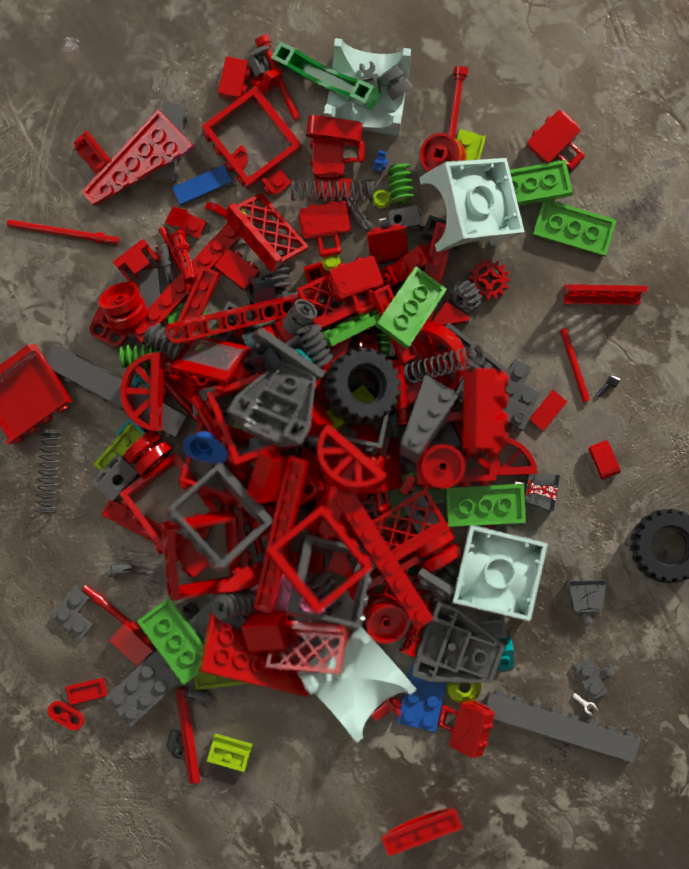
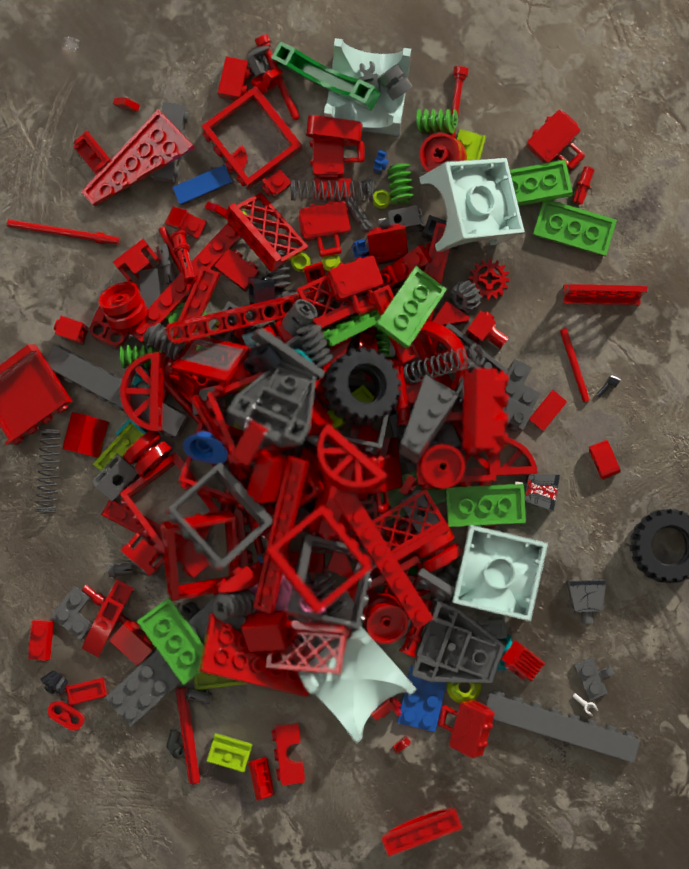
none -> red brick [27,619,54,661]
none -> black piece [41,670,68,696]
none -> red brick [54,316,89,346]
none -> red slope [62,412,109,458]
none -> red slope [81,579,135,658]
none -> red tile [113,97,140,111]
none -> red panel [120,533,165,576]
none -> red slope [233,420,269,466]
none -> red plate [248,757,275,800]
none -> red arch [272,722,305,785]
none -> lime plate [291,253,310,272]
none -> blue plate [351,239,369,259]
none -> red tile [391,736,411,754]
none -> bright green piece [416,109,458,134]
none -> red brick [464,311,509,350]
none -> red brick [501,640,545,681]
none -> red axle [573,166,595,205]

